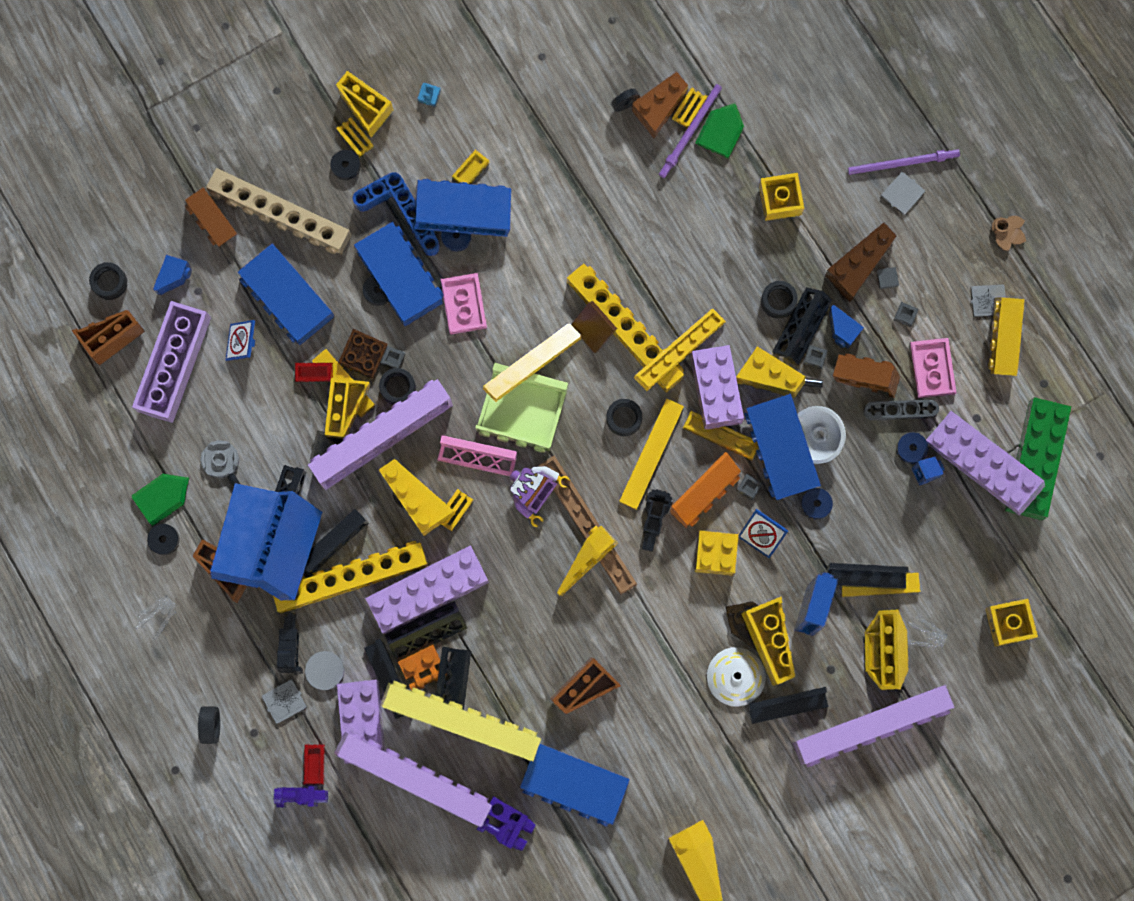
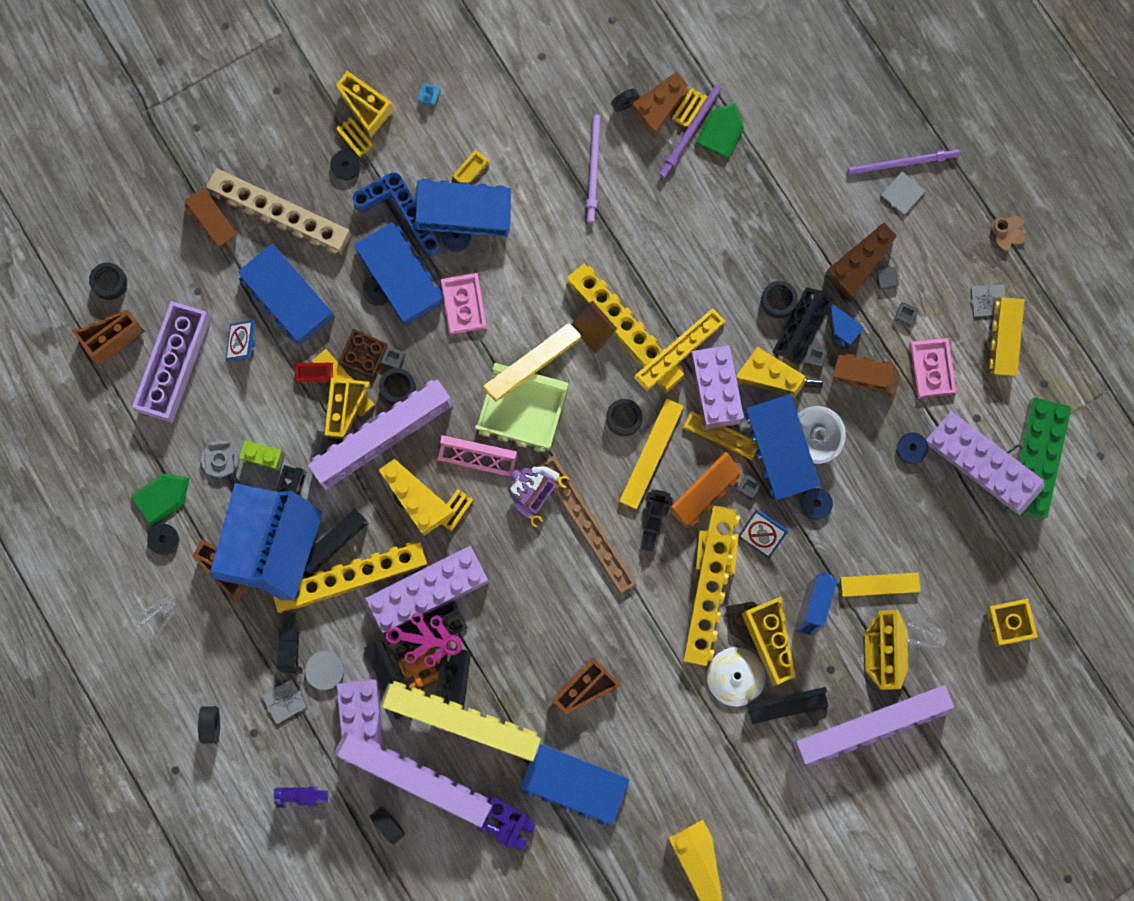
blue slope [153,255,192,295] -> none
red tile [304,744,325,785] -> none
yellow wedge [557,526,619,596] -> none
yellow brick [759,173,804,221] -> none
black fence [827,563,909,590] -> none
dark grey beam [863,400,939,420] -> none
blue slope [912,456,944,486] -> none
none -> lime brick [239,440,285,472]
none -> black tyre [369,806,405,844]
none -> dark pink plant [386,612,462,667]
none -> lavender bar [586,115,600,223]
none -> yellow brick [684,506,740,666]

